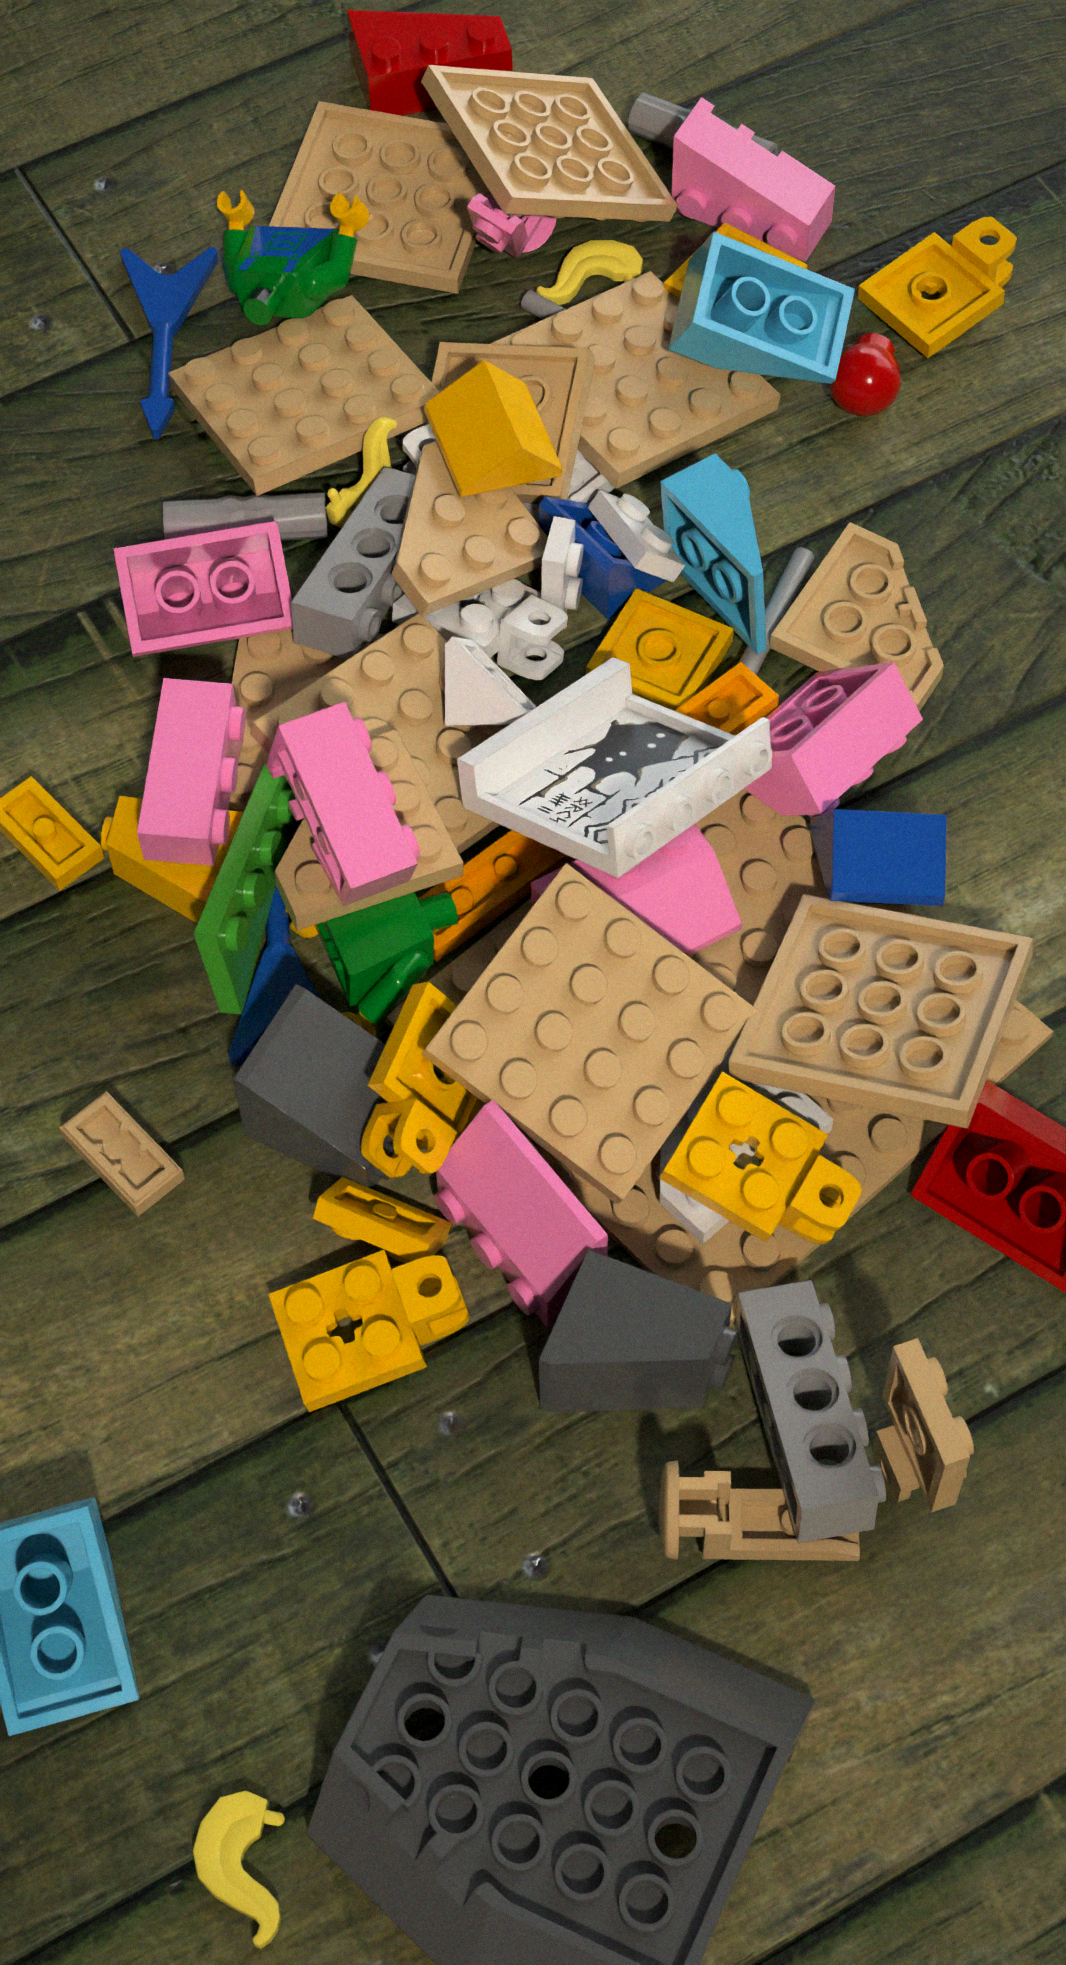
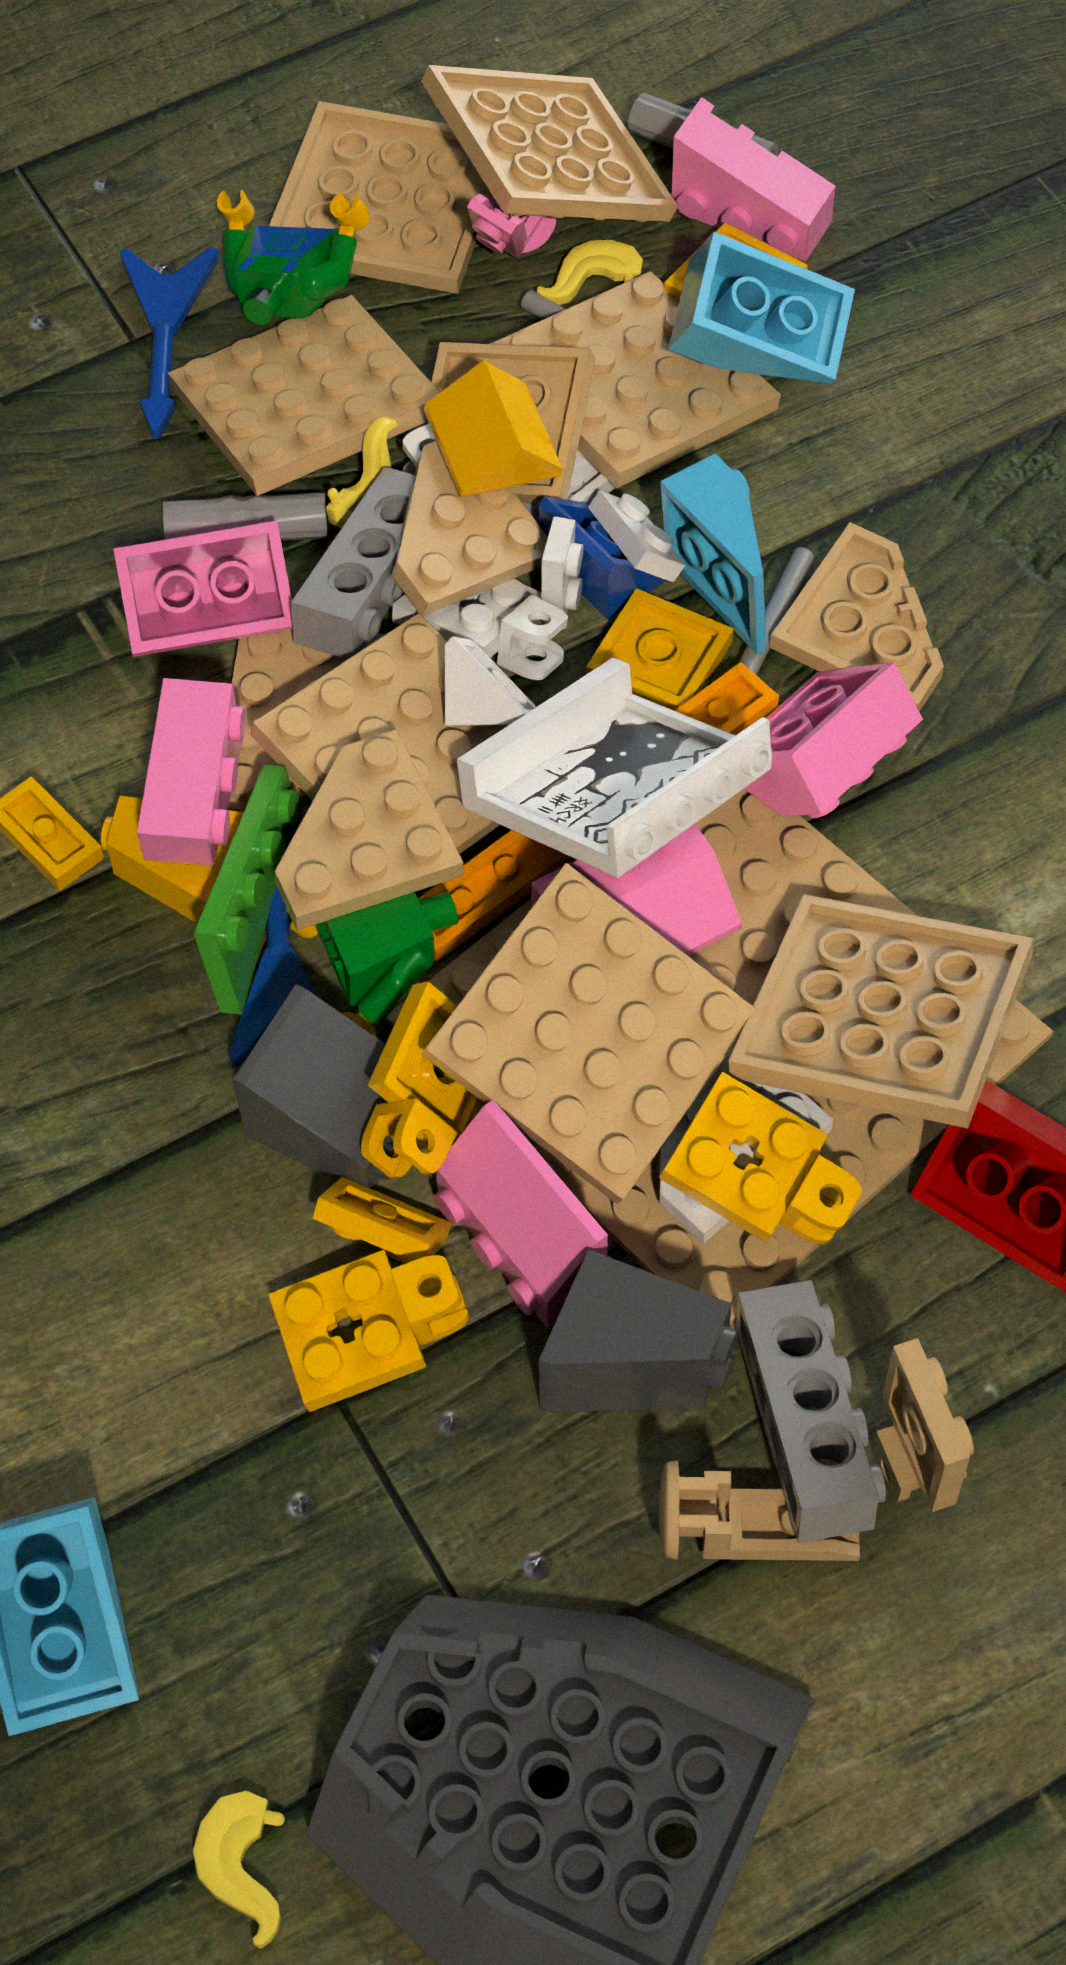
tan plate [59,1091,185,1217] -> none
bright pink wedge [266,702,420,906] -> none
red wedge [347,10,513,116] -> none
blue slope [809,809,947,906] -> none
red piece [829,333,901,417] -> none
yellow plate [858,217,1017,358] -> none

